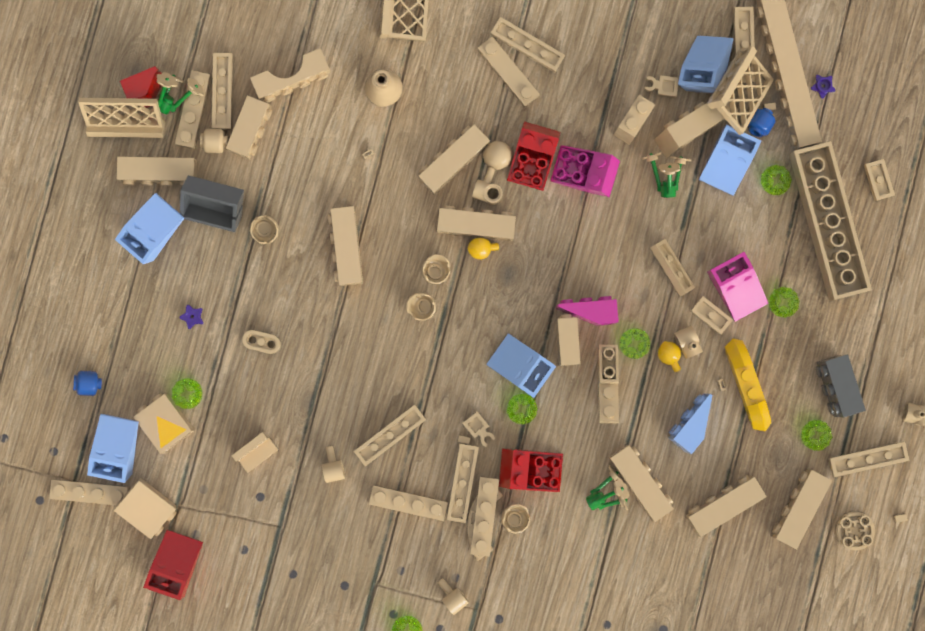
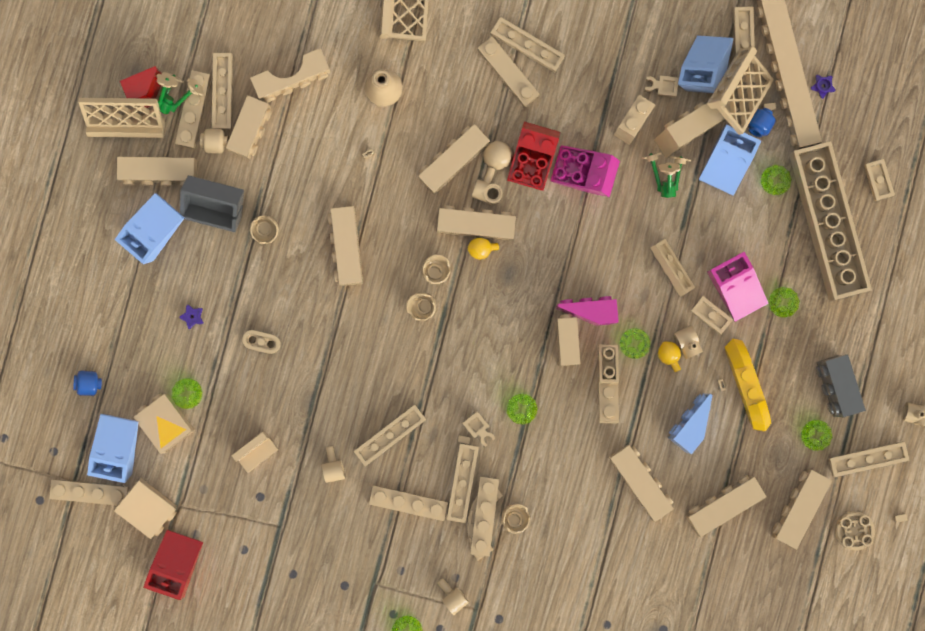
light blue slope [486,333,556,398] -> none
red slope [499,448,563,492] -> none
plant [586,465,629,511] -> none

